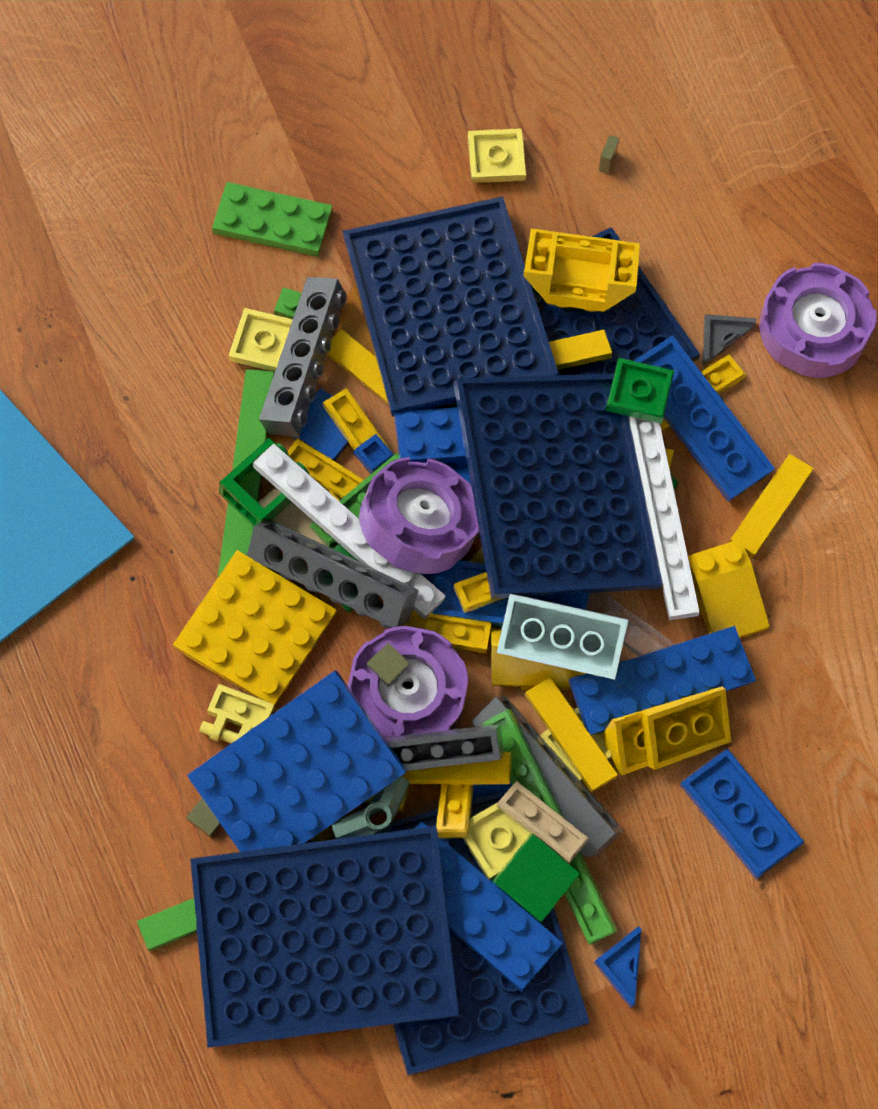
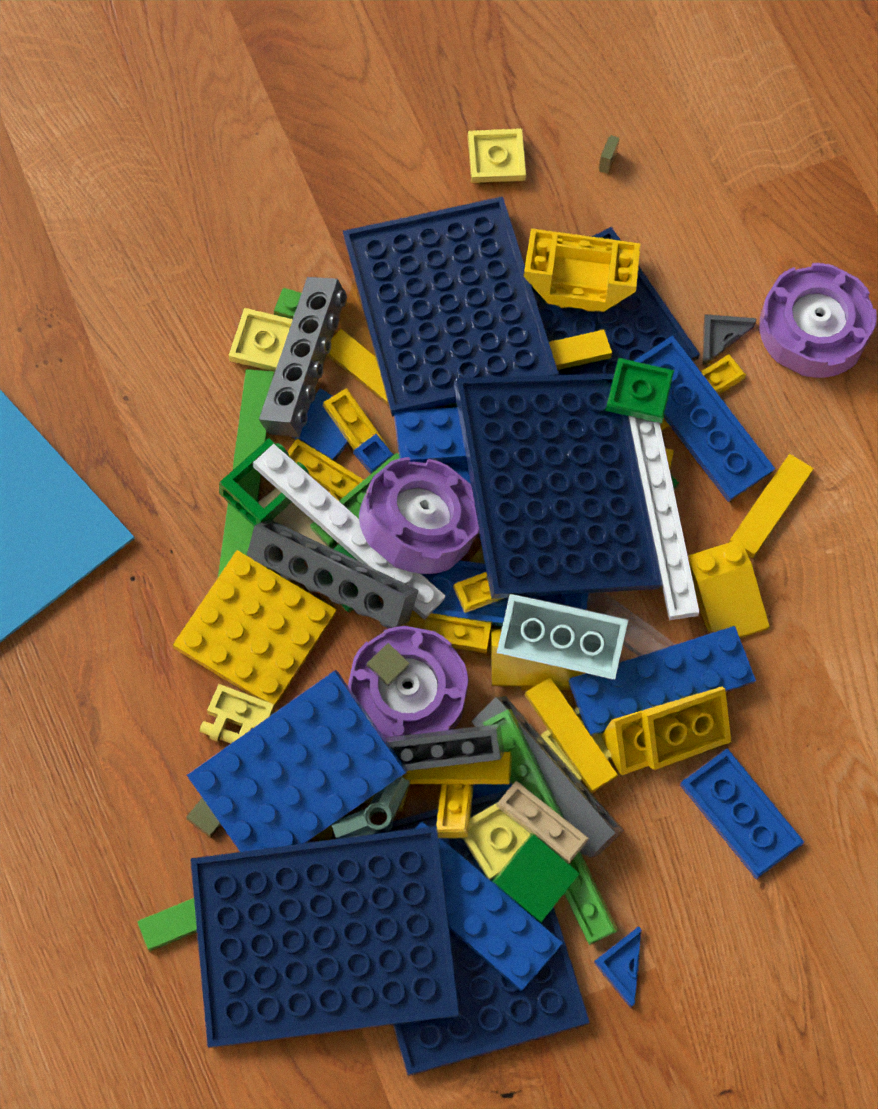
bright green plate [212,182,332,257] -> none

